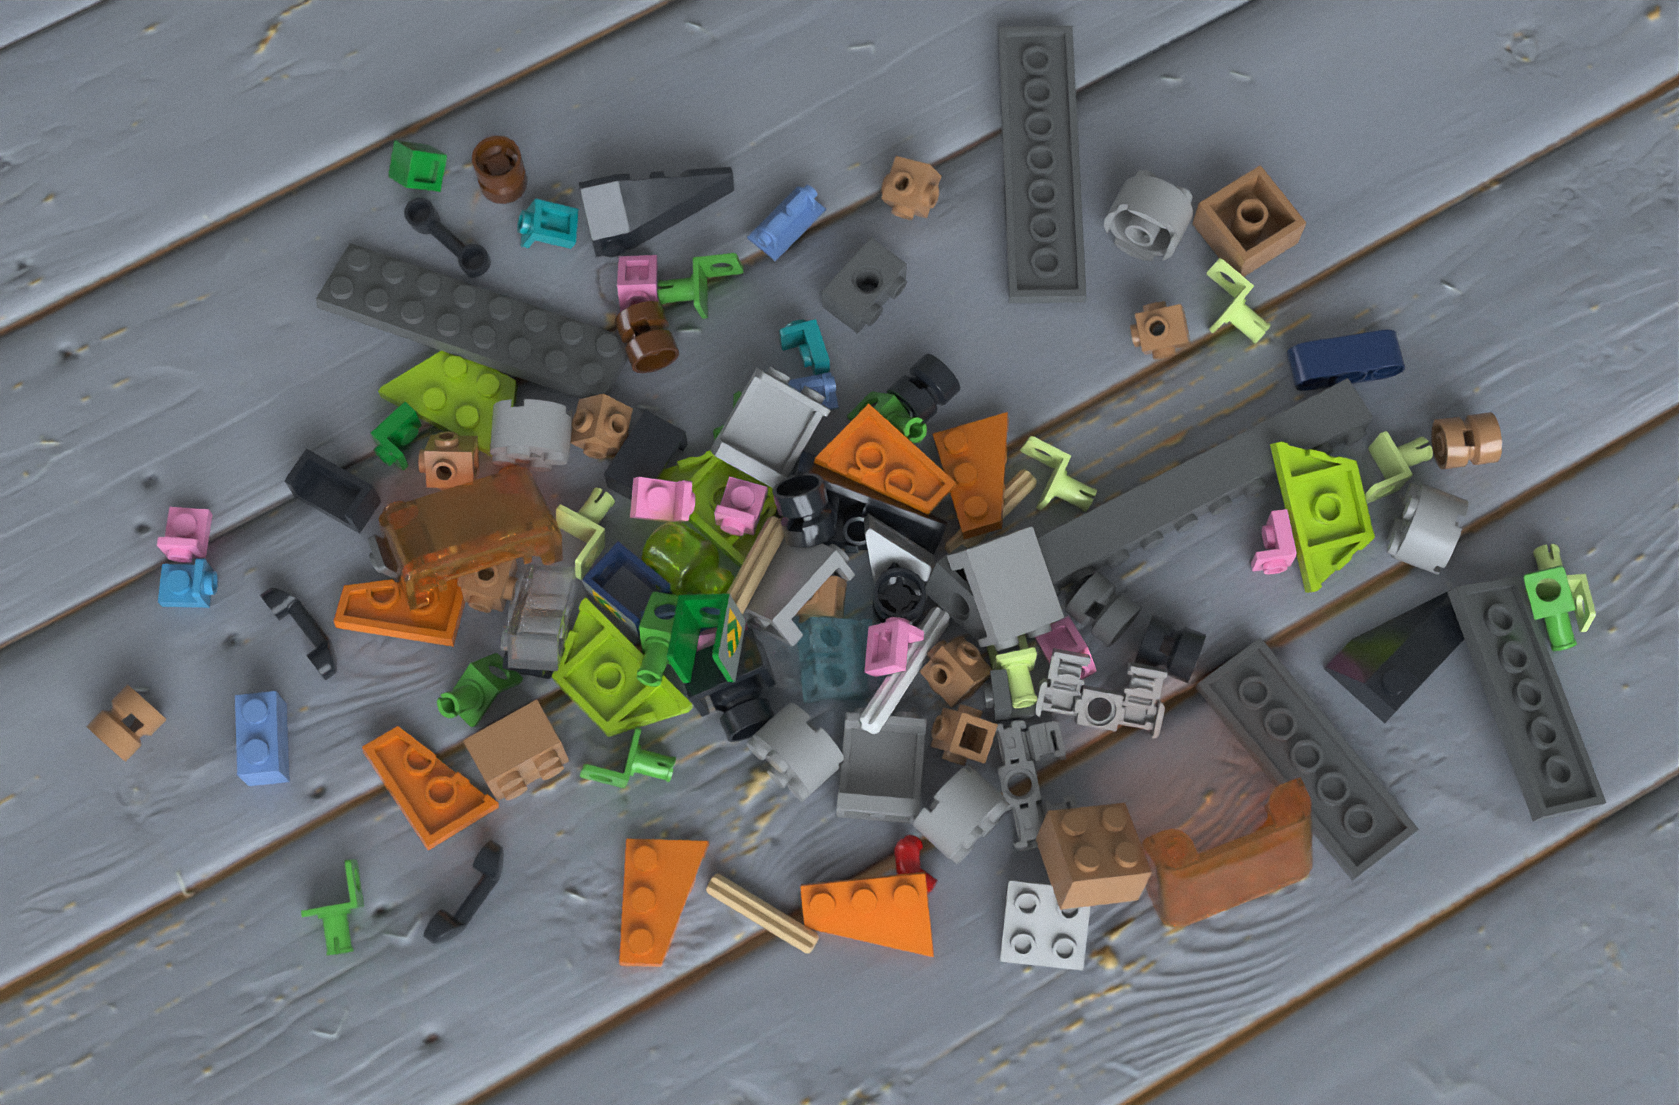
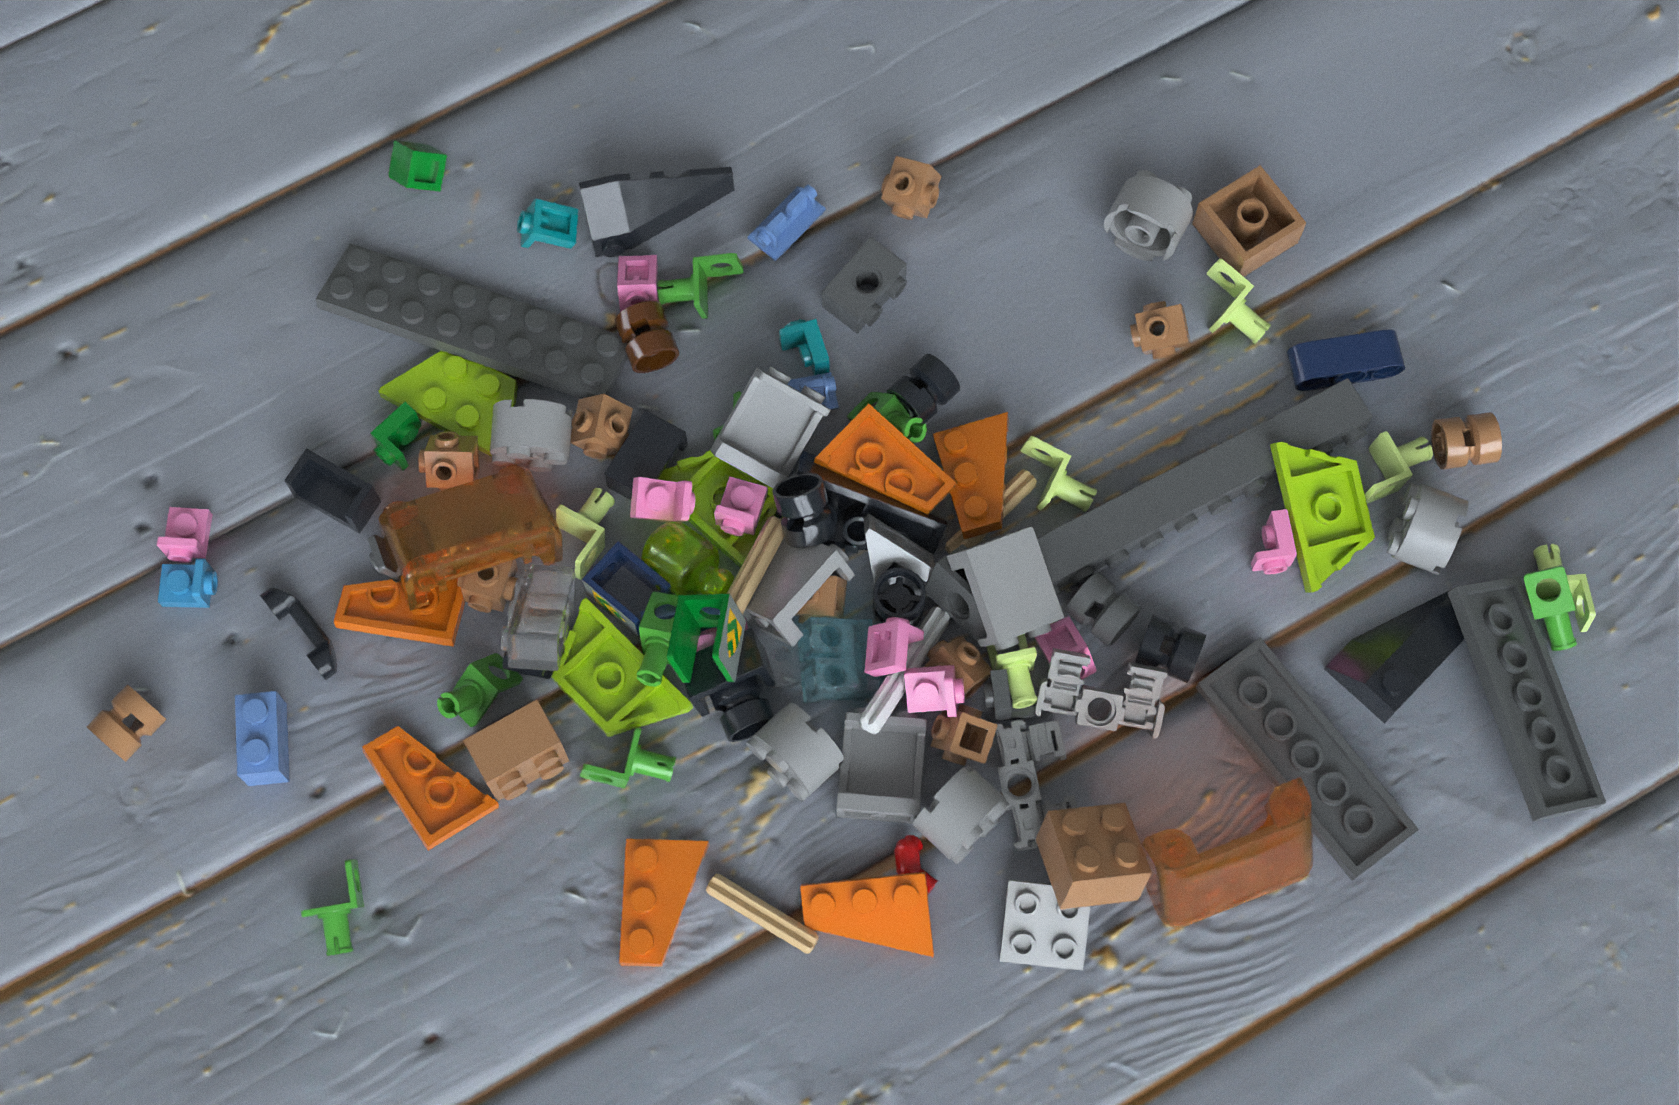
black bar [404,197,491,278] -> none
black bar [423,840,504,944] -> none
reddish brown wheel [472,135,528,204] -> none
dark grey plate [998,26,1087,303] -> none
none -> bright pink bracket [904,665,965,717]

